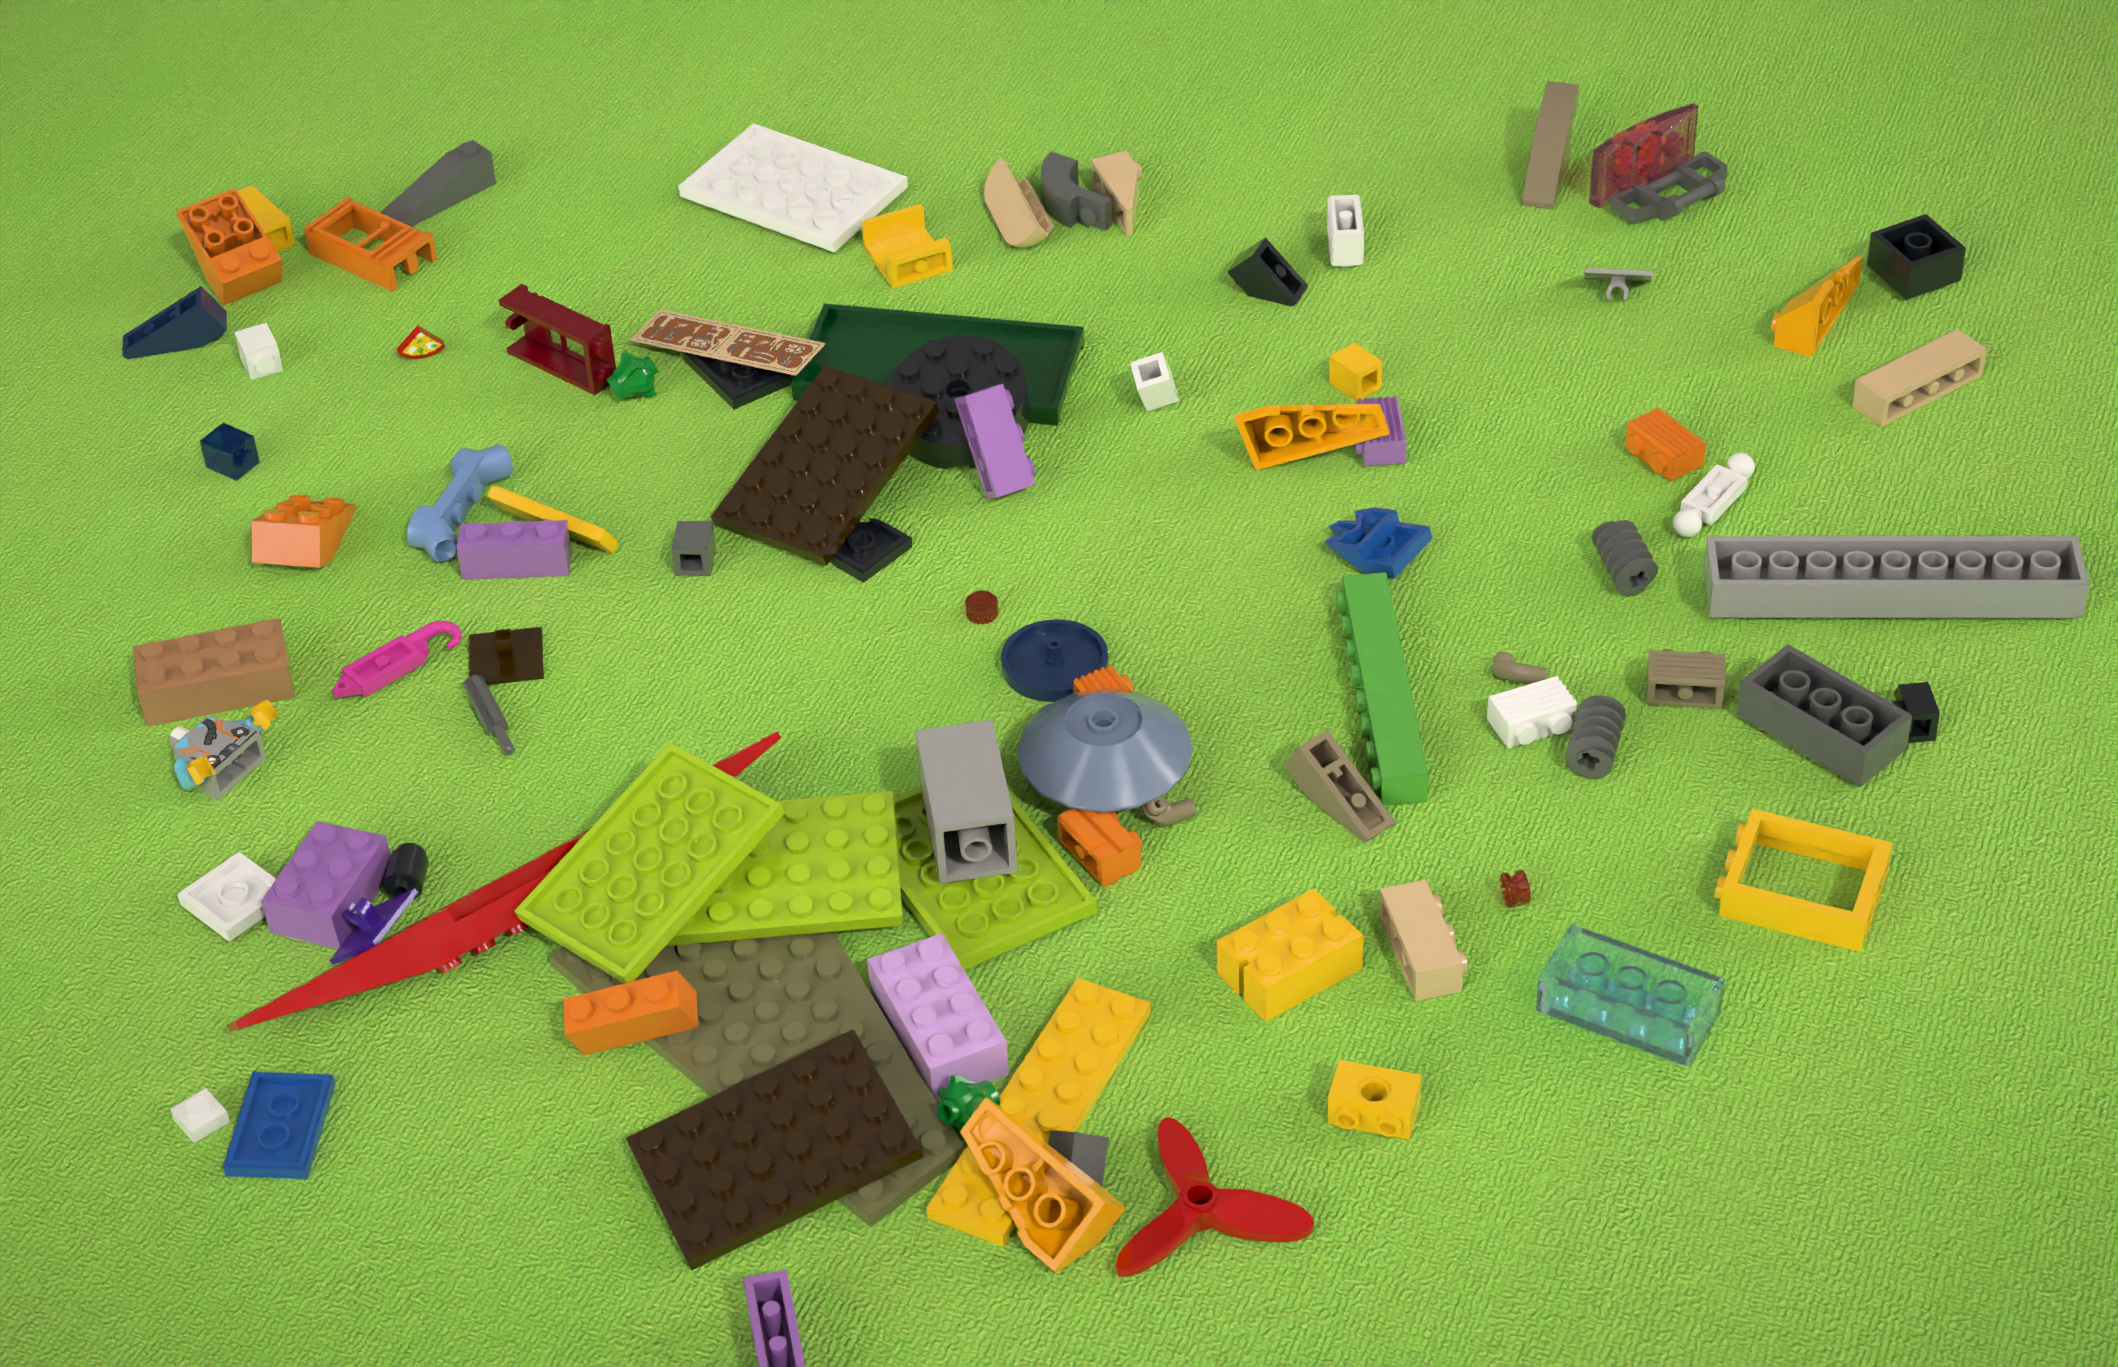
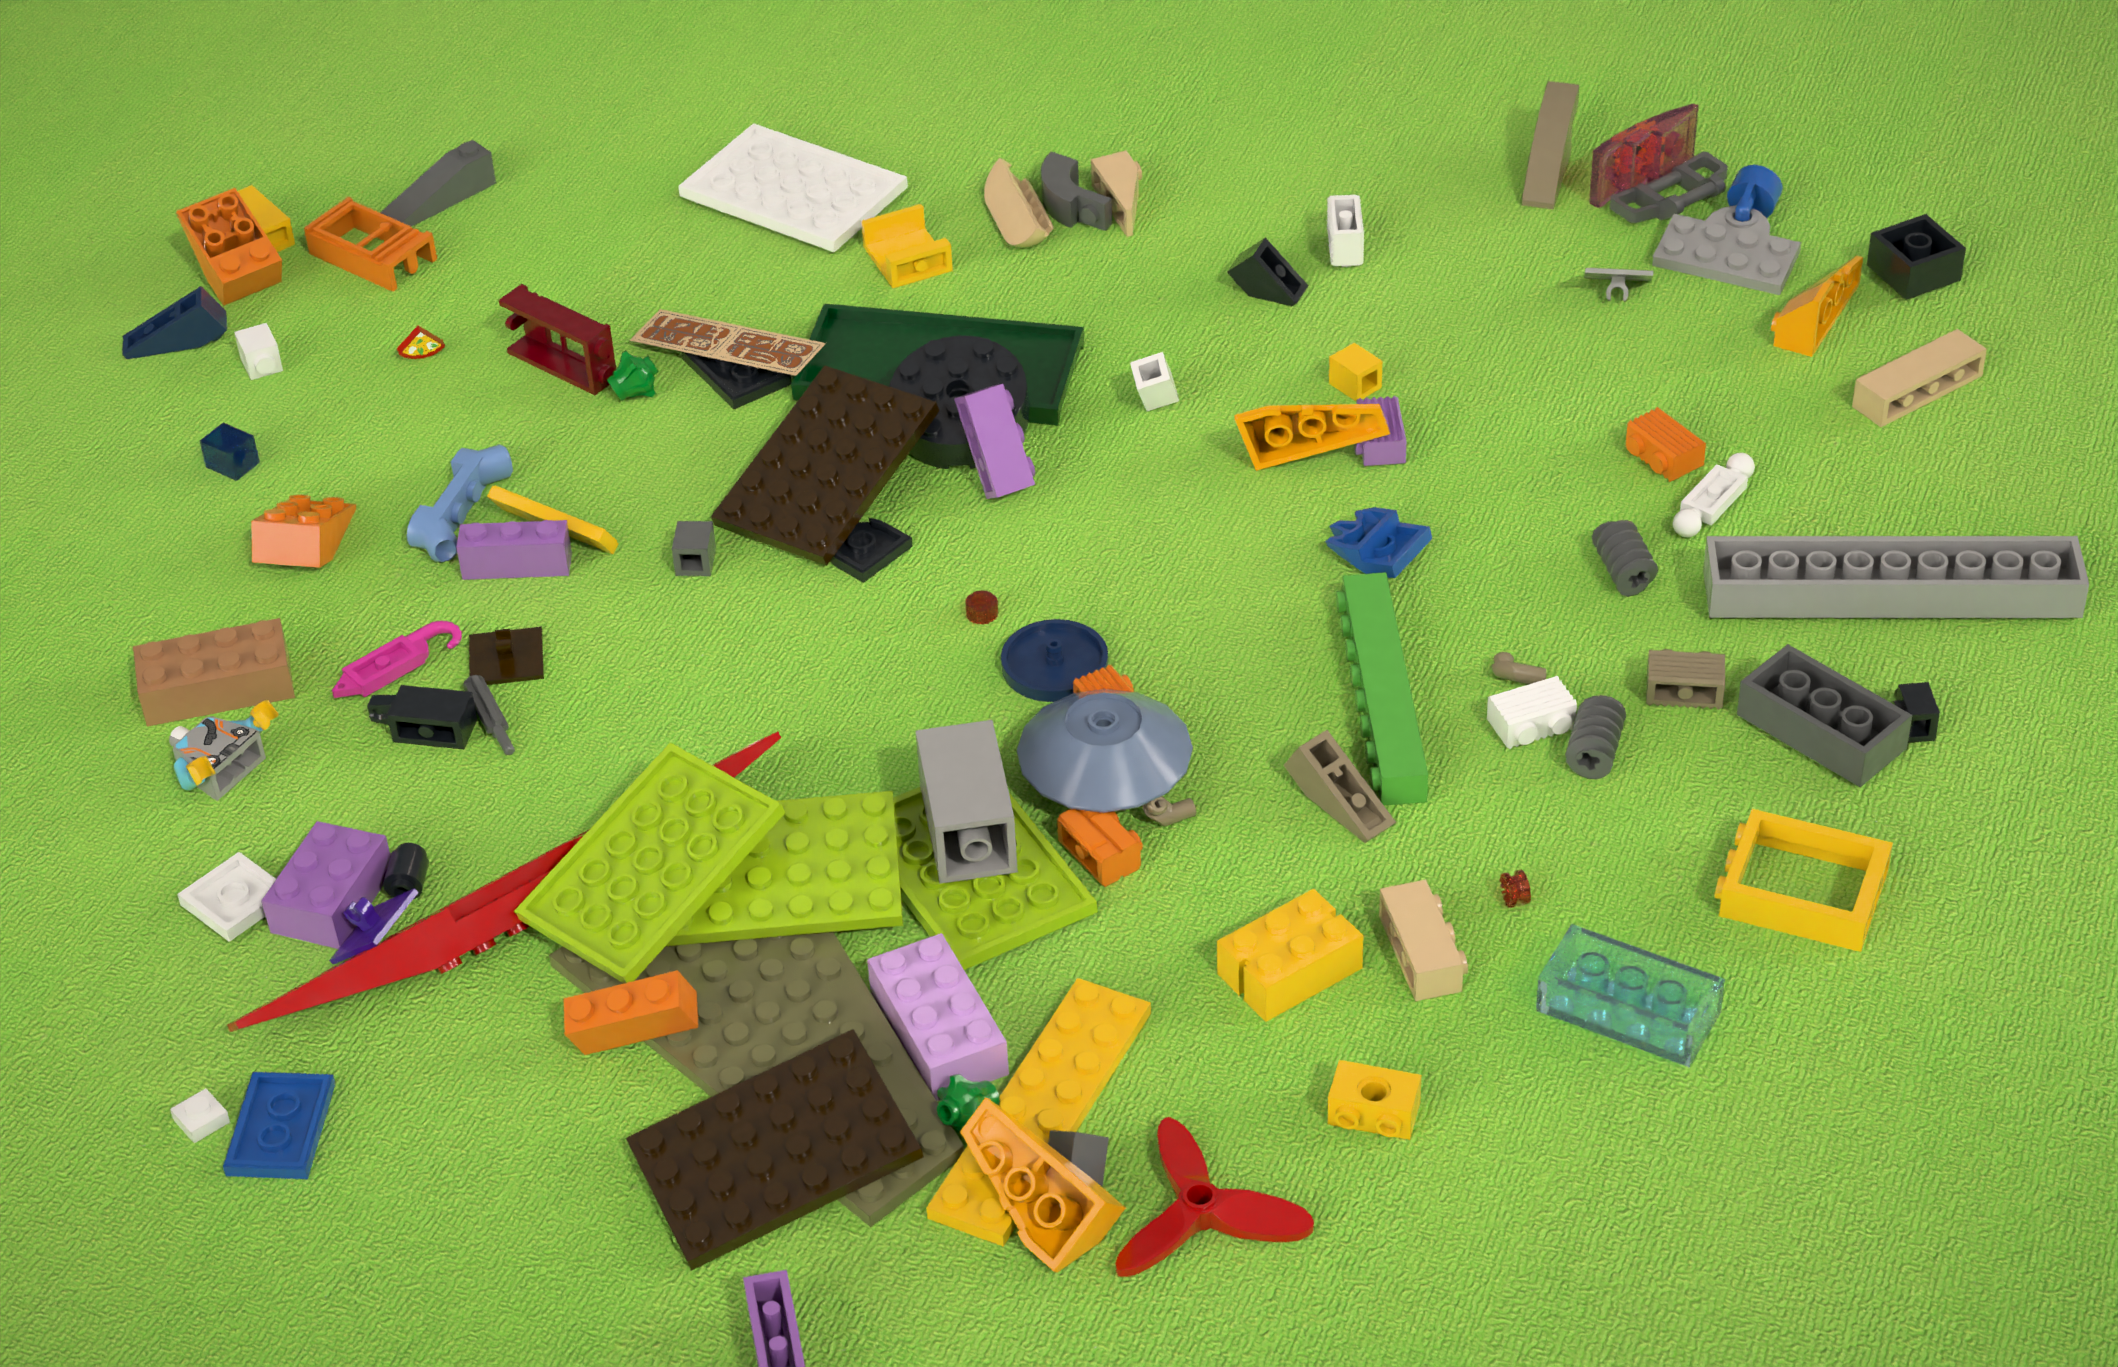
none -> black hinge [367,685,477,750]
none -> light grey plate [1653,165,1801,295]

